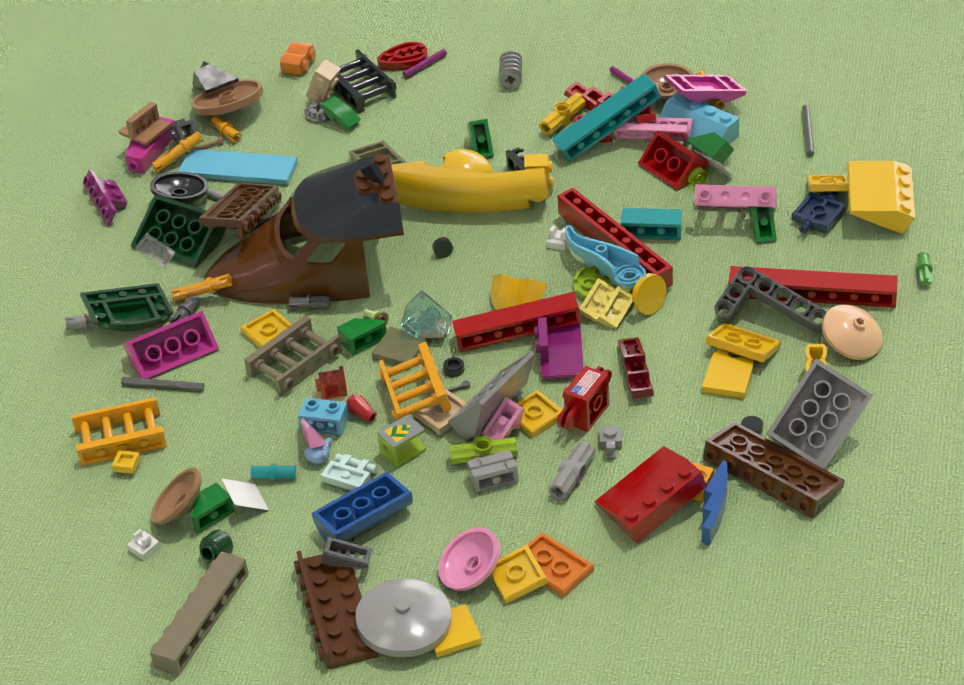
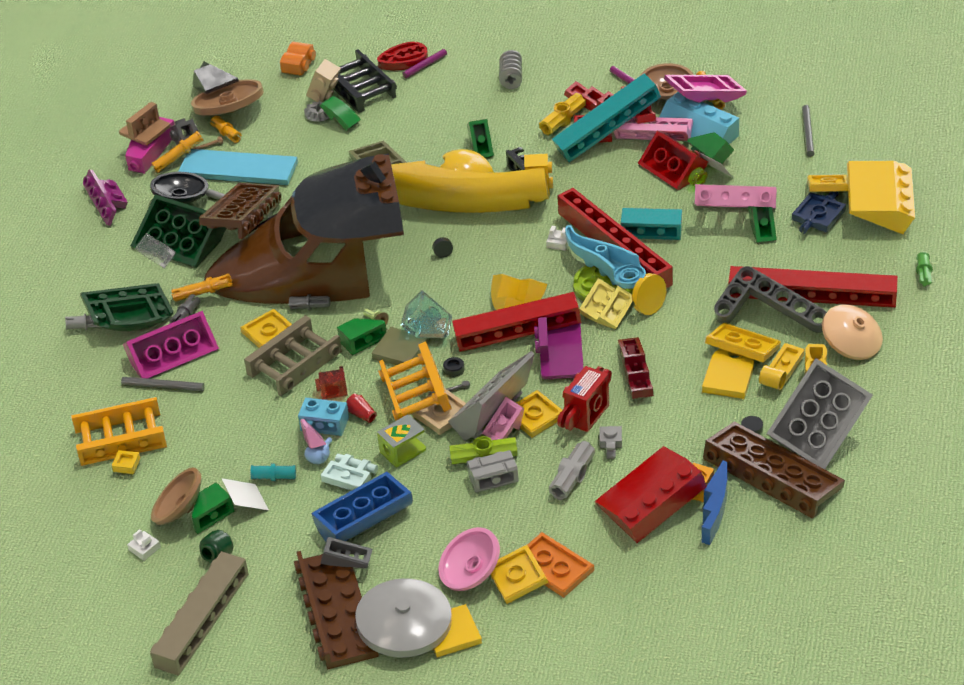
none -> yellow plate [759,343,805,390]

